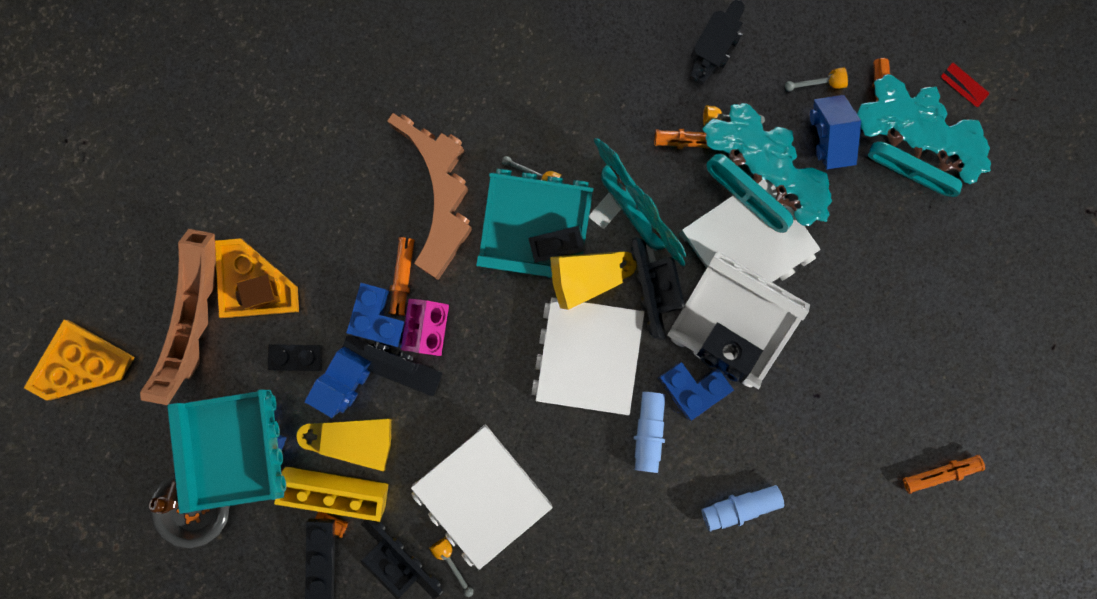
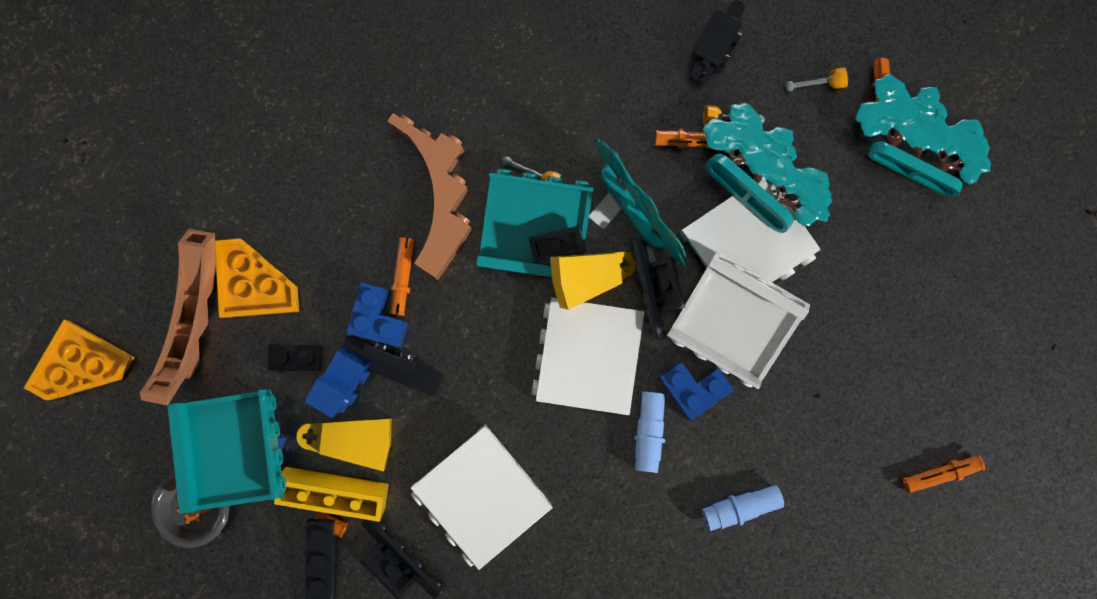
reddish brown arm [149,480,178,514] -> none
reddish brown brick [236,274,281,310] -> none
dark pink brick [401,299,449,356] -> none
hinge [429,537,474,597] -> none
black brick [696,322,764,383] -> none
blue brick [810,95,861,169] -> none
red sticker [941,63,989,107] -> none

